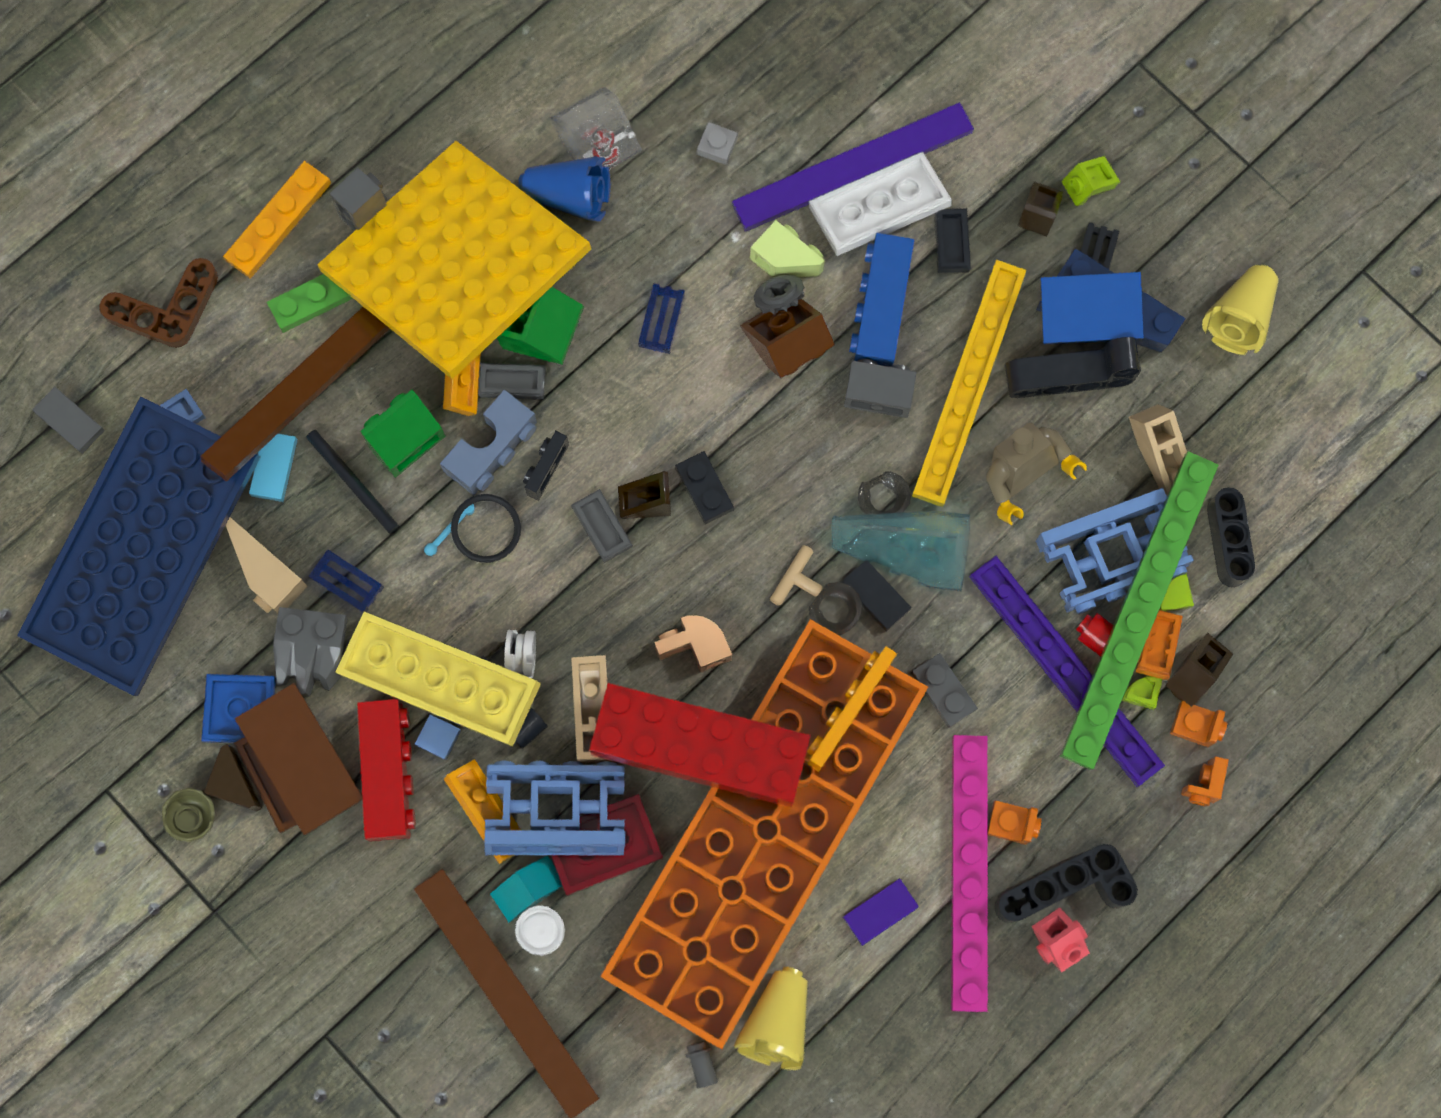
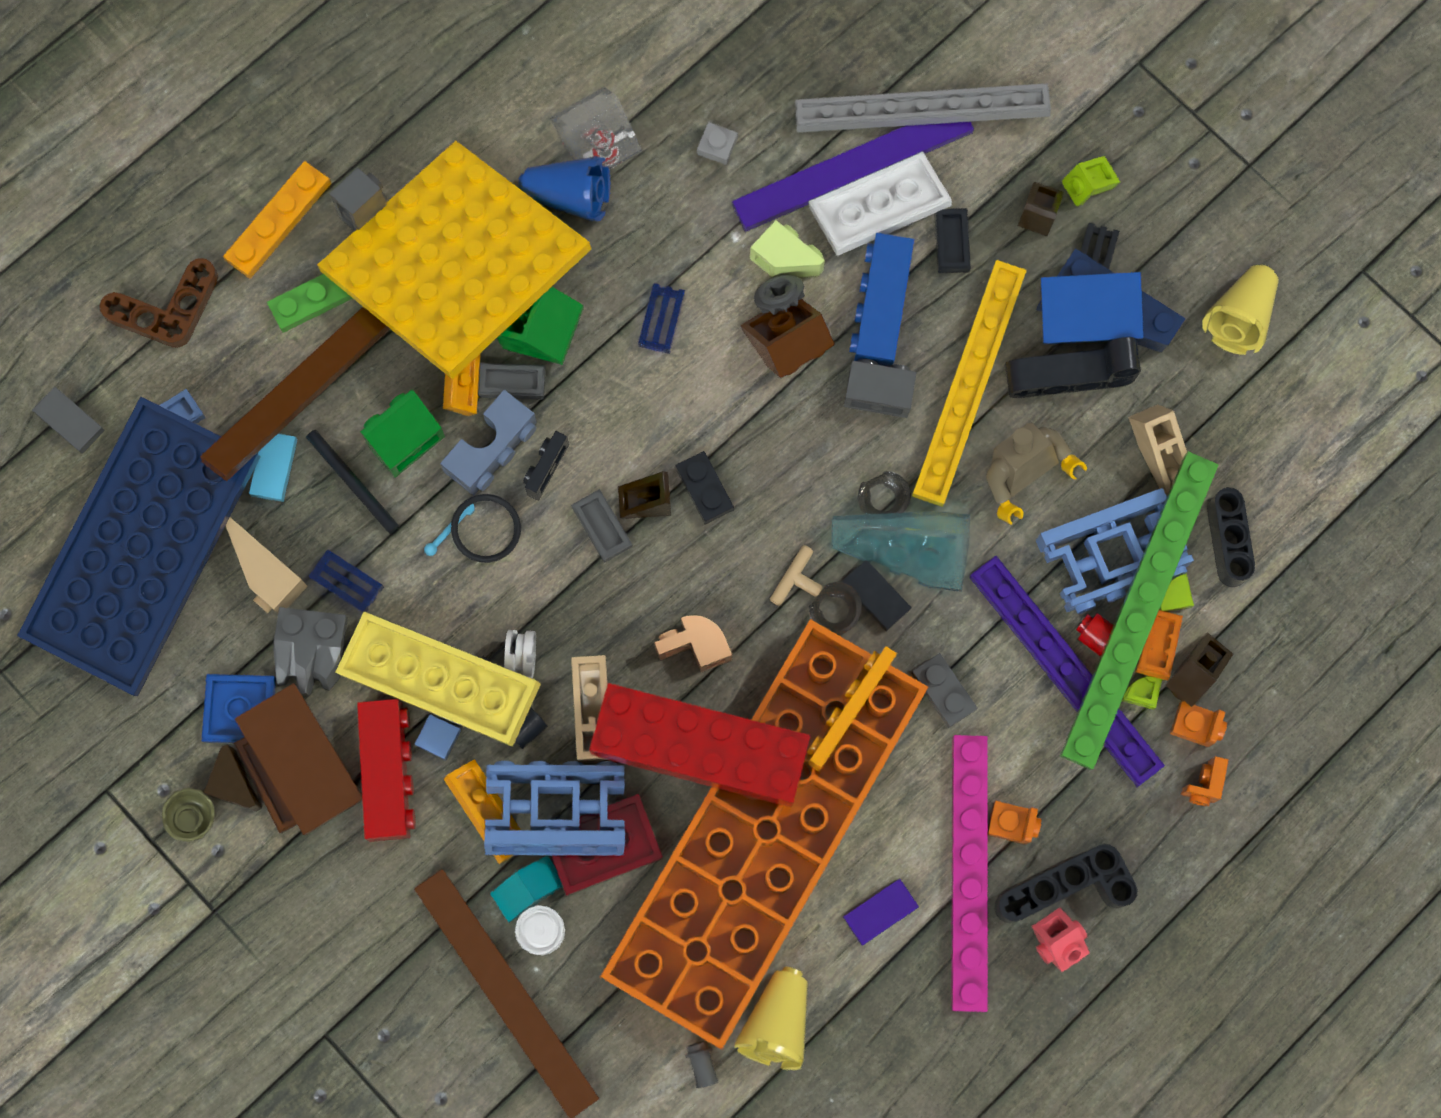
none -> light grey tile [795,83,1051,133]

